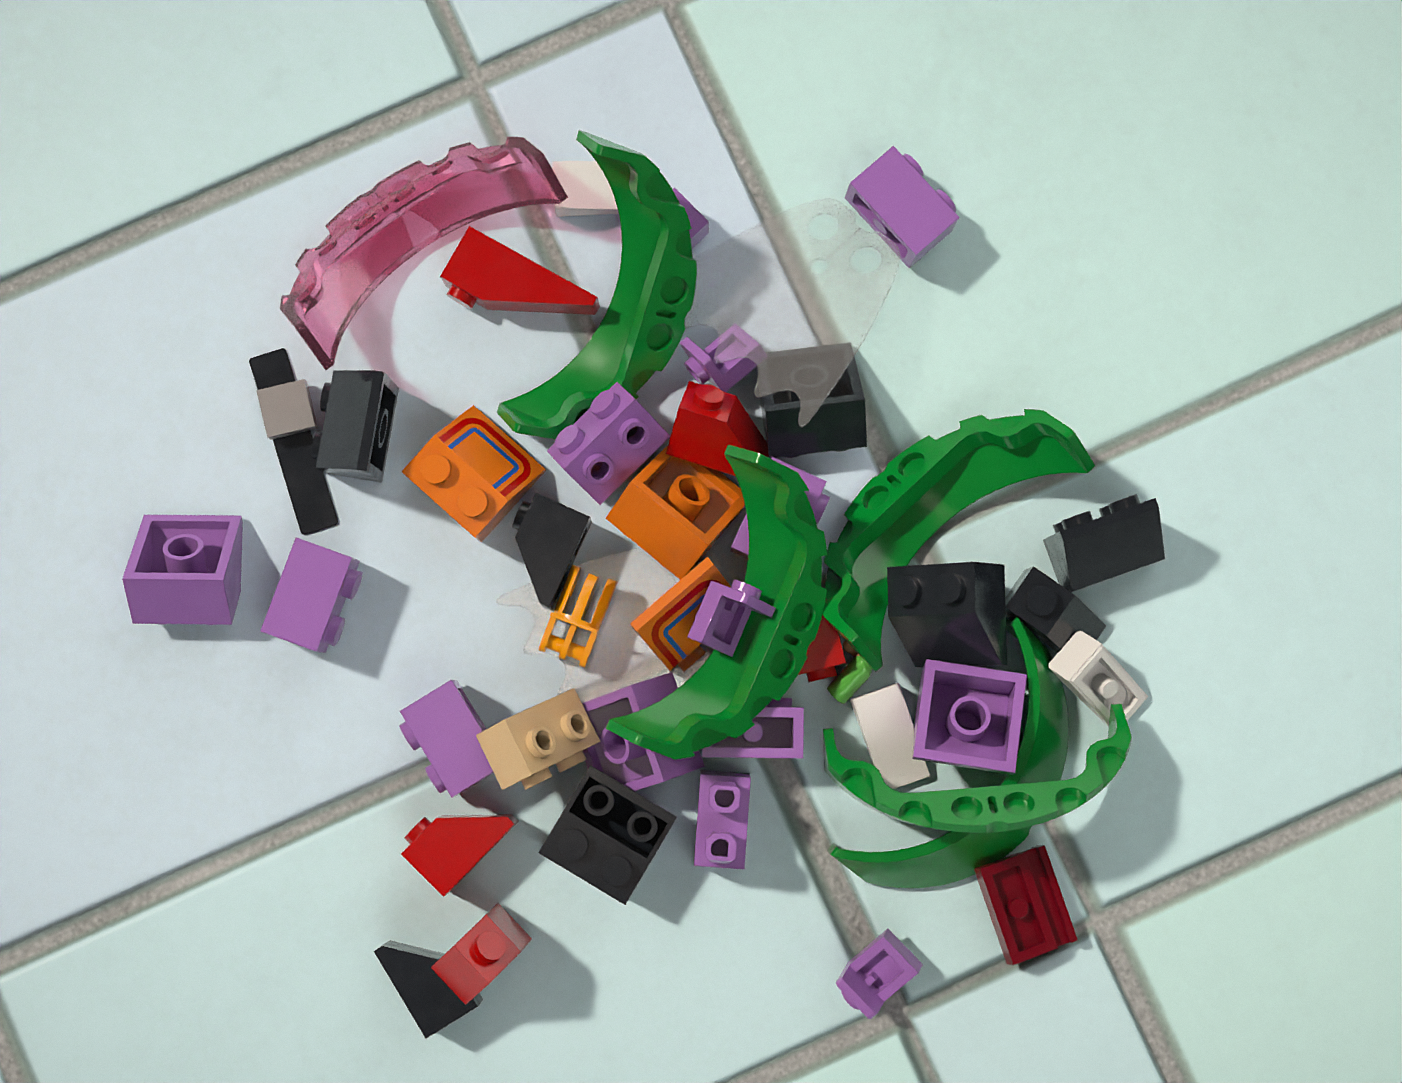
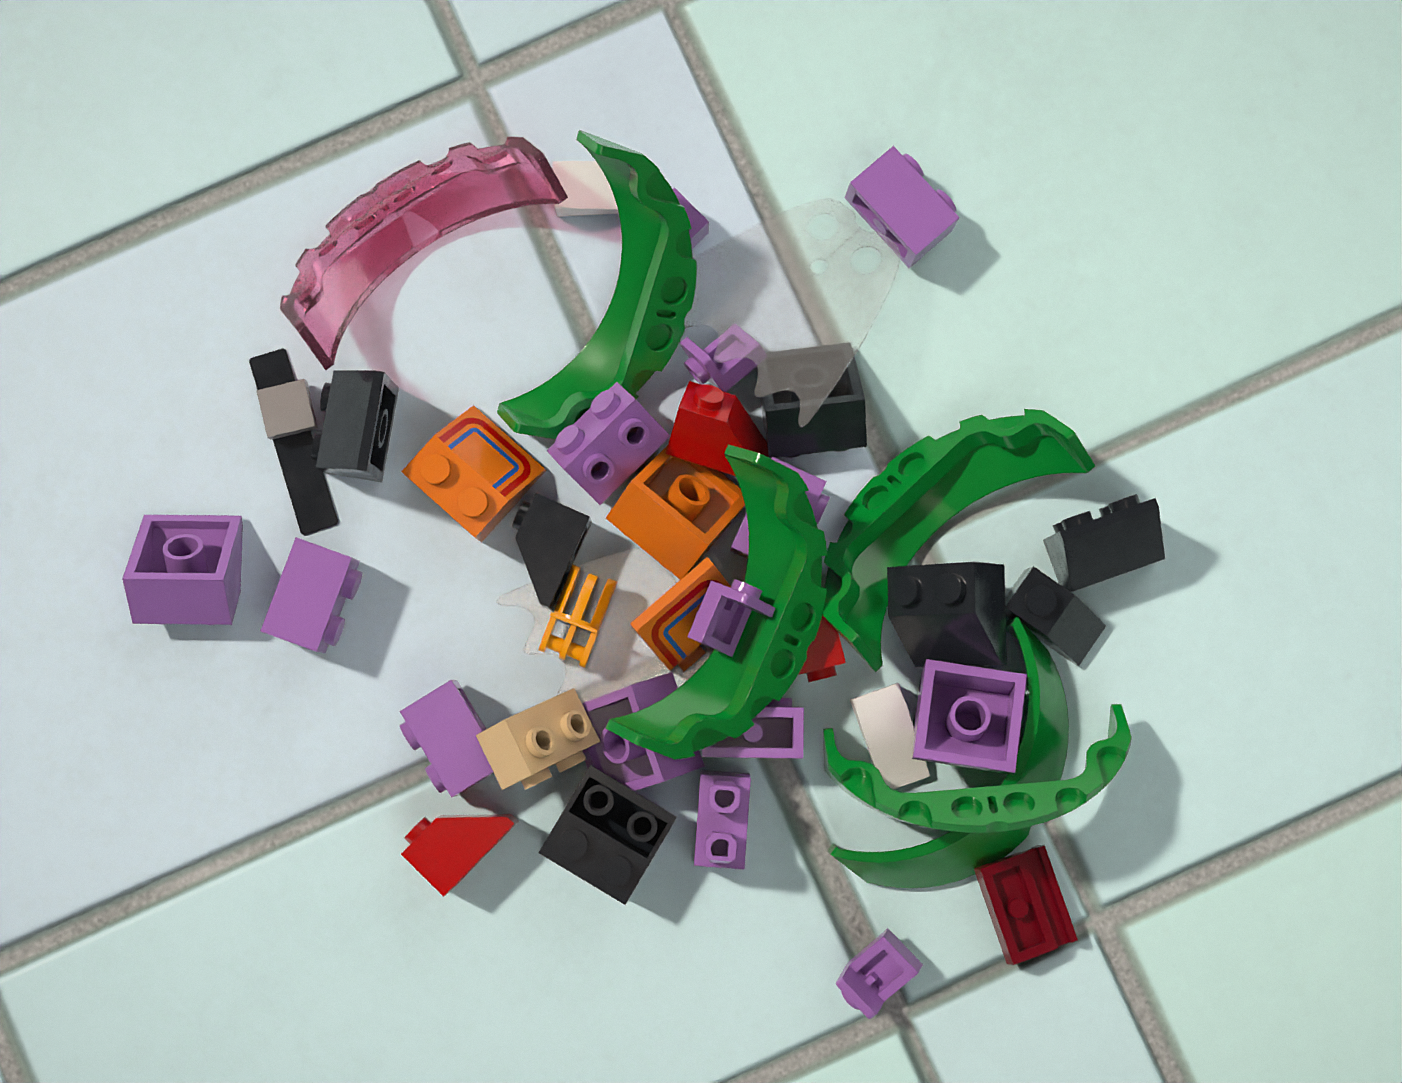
black slope [374,940,483,1039] -> none
red slope [431,903,532,1005] -> none
red slope [440,226,600,315] -> none
bright green arm [827,640,872,704] -> none
white slope [1048,631,1148,727] -> none

